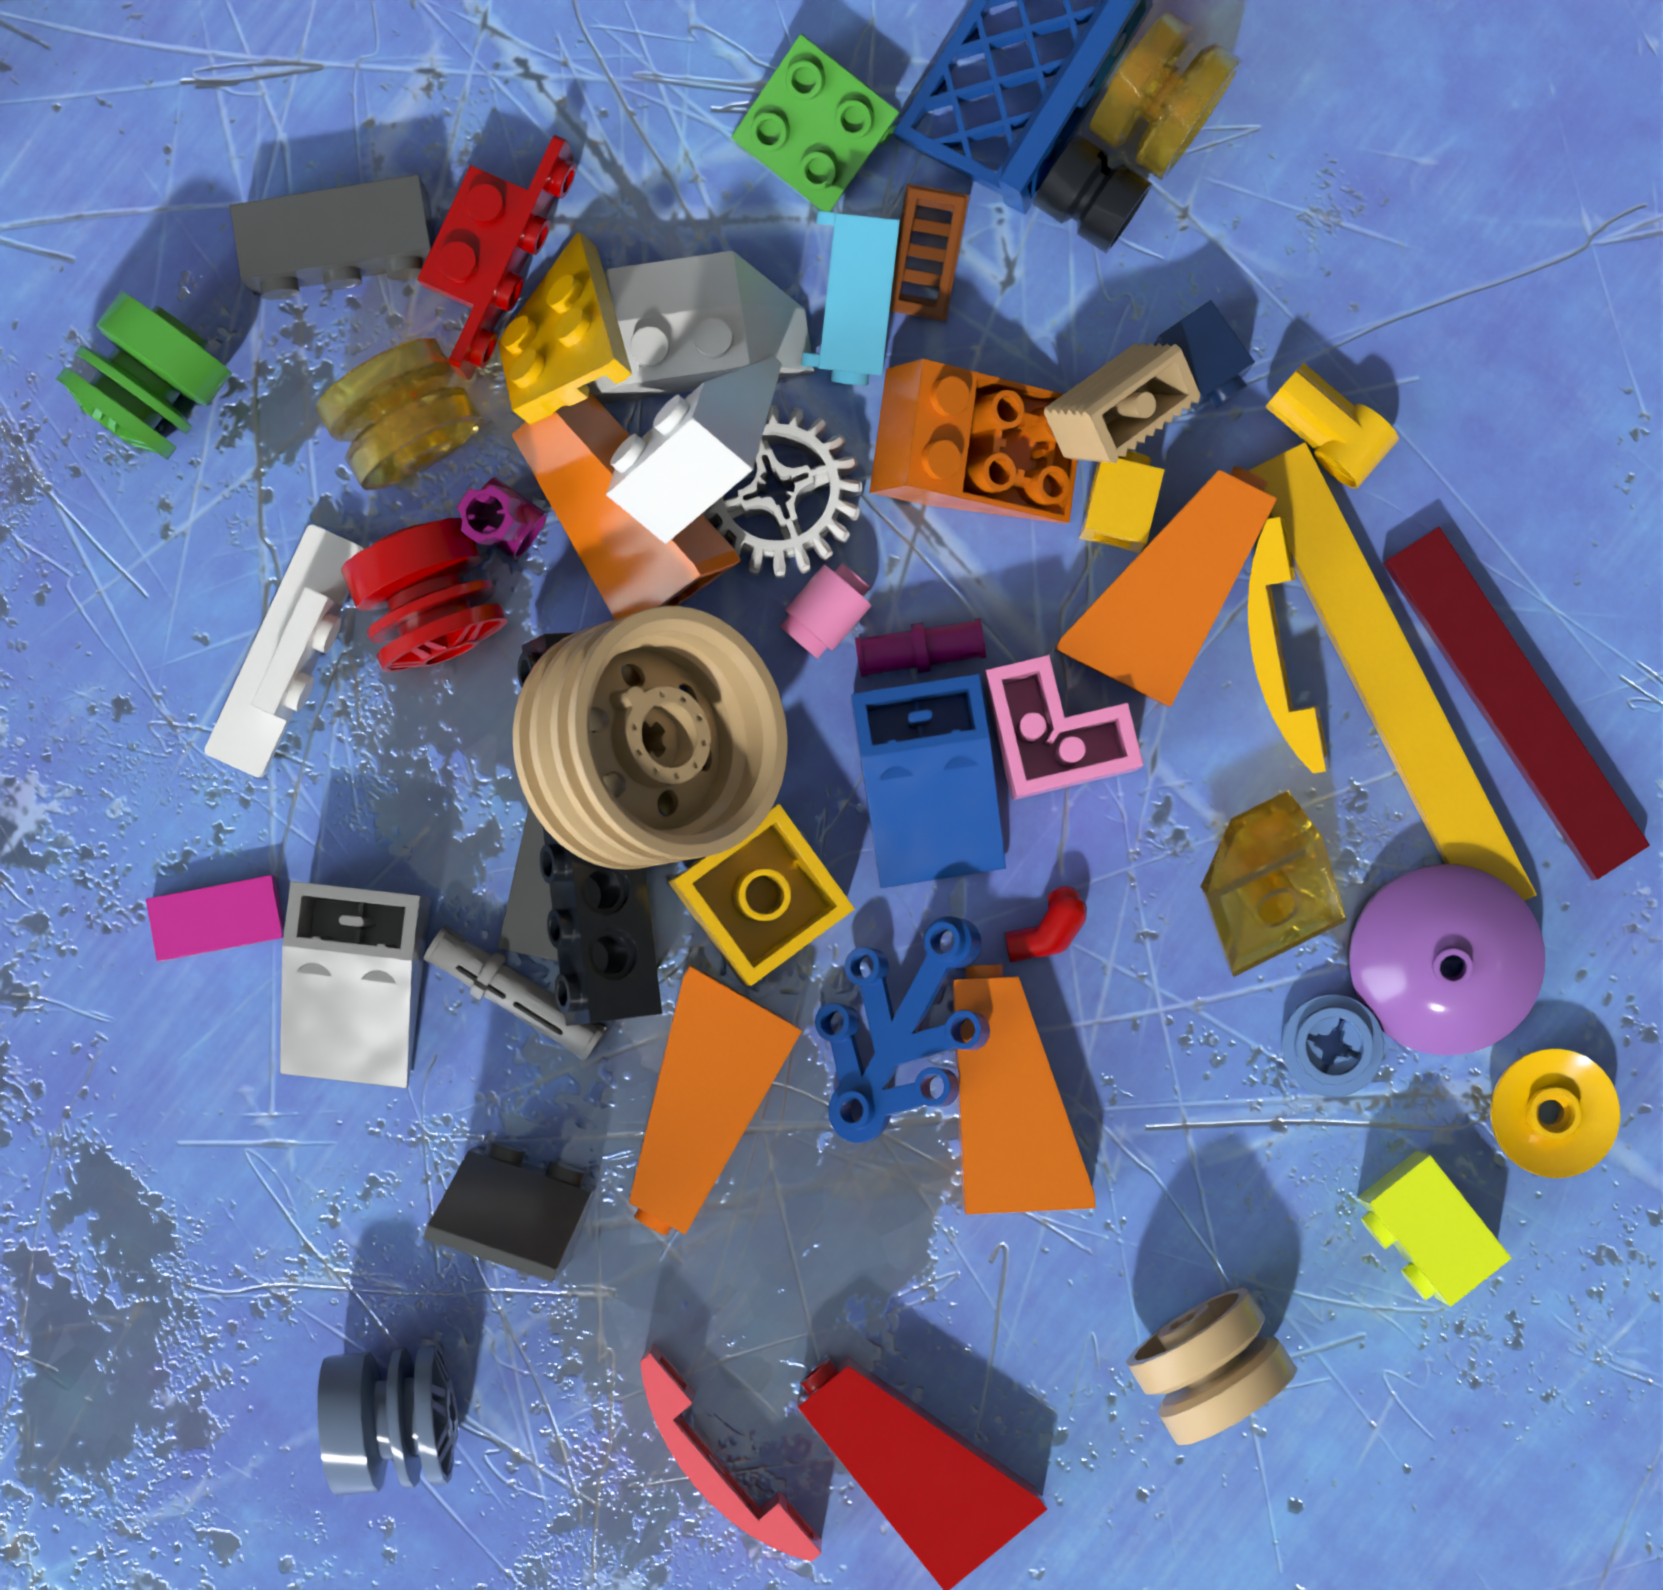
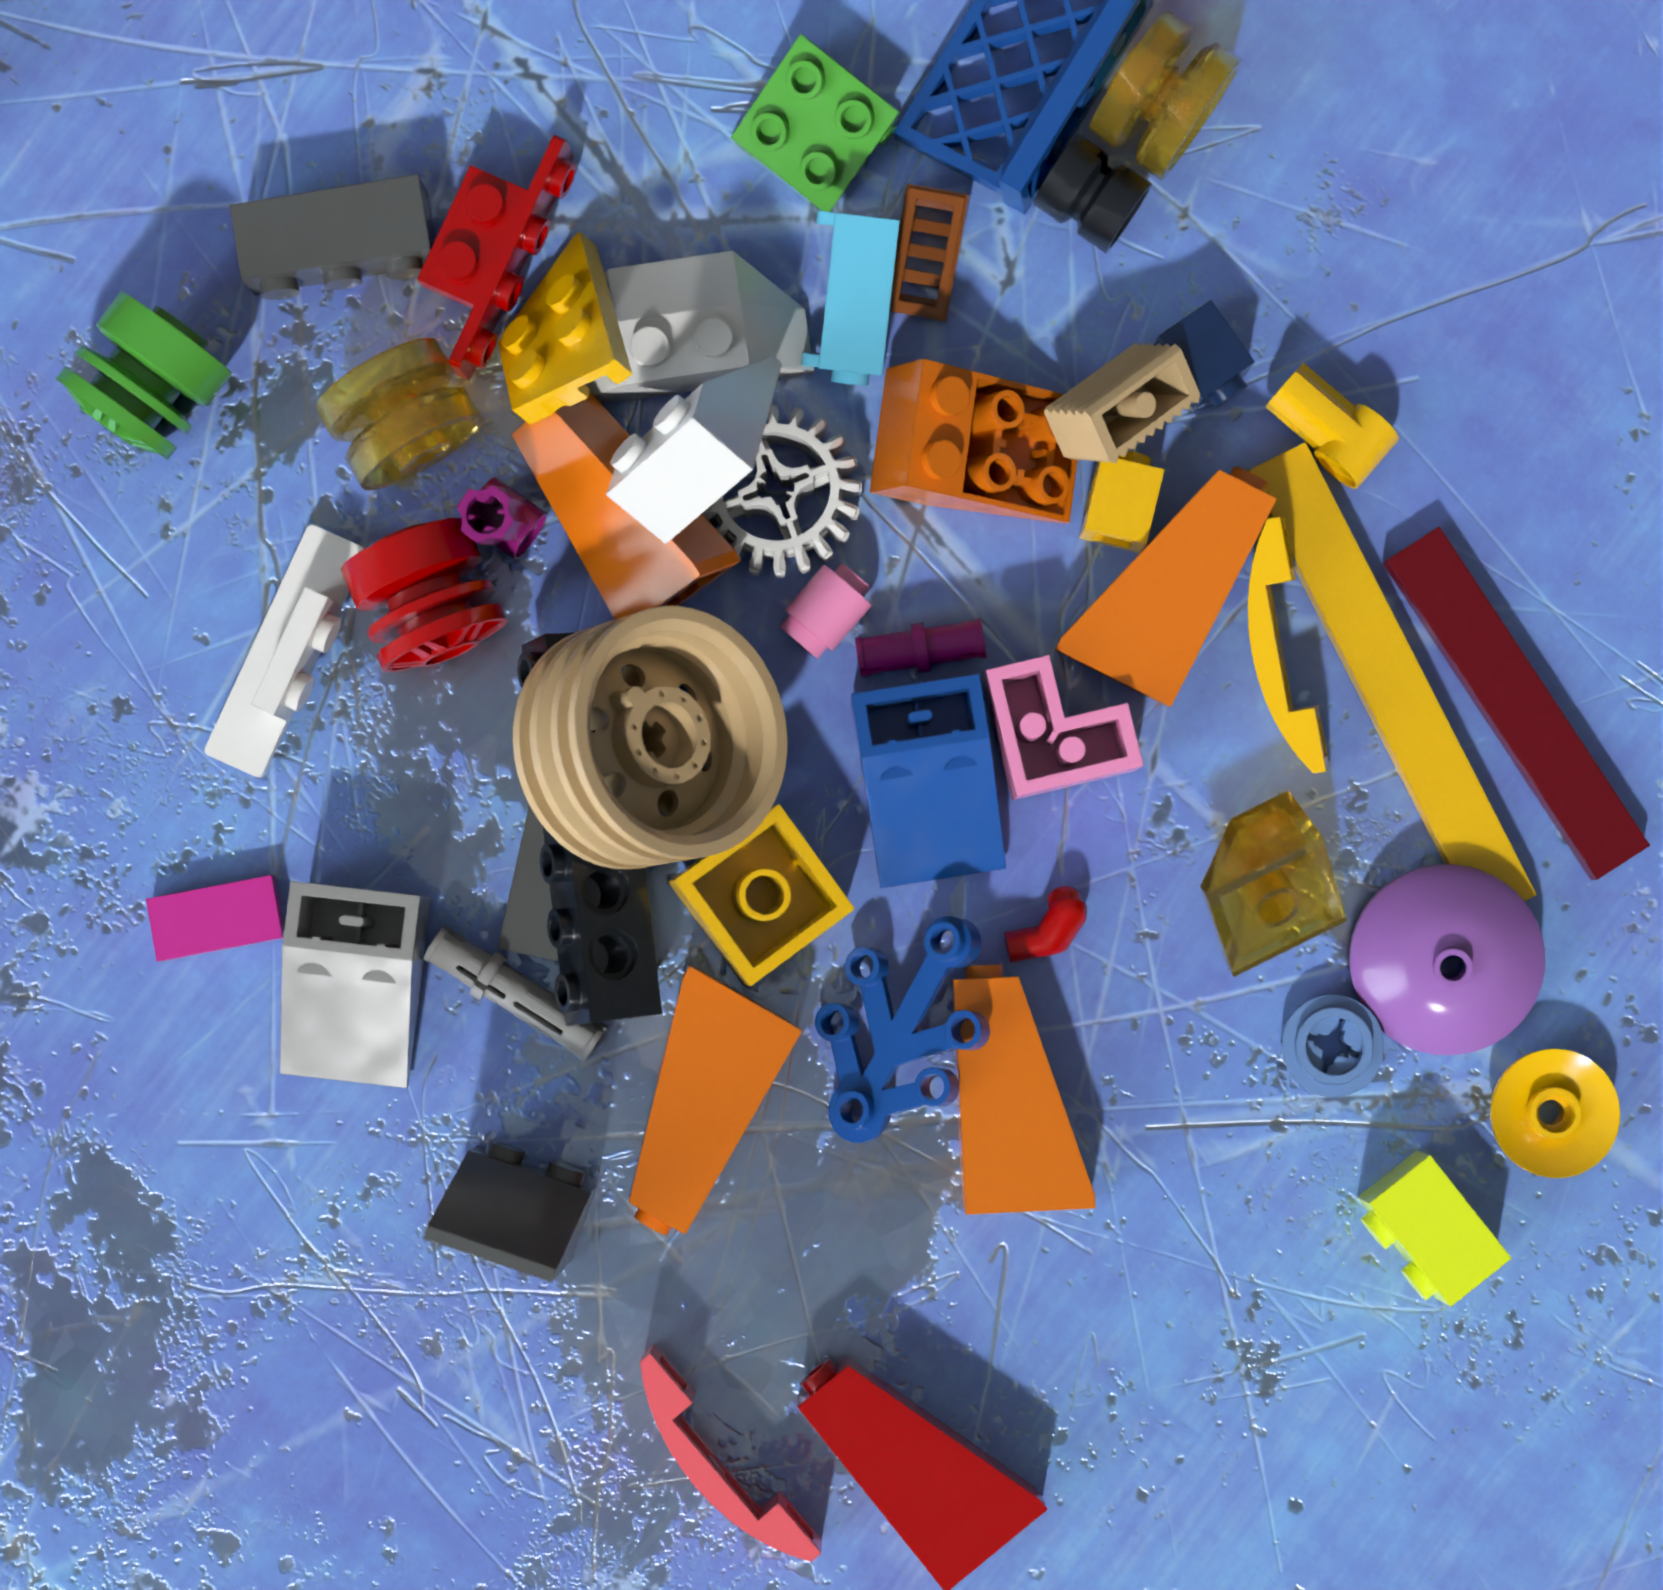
sand blue wheel [317,1344,458,1496] -> none
tan wheel [1126,1287,1298,1445] -> none

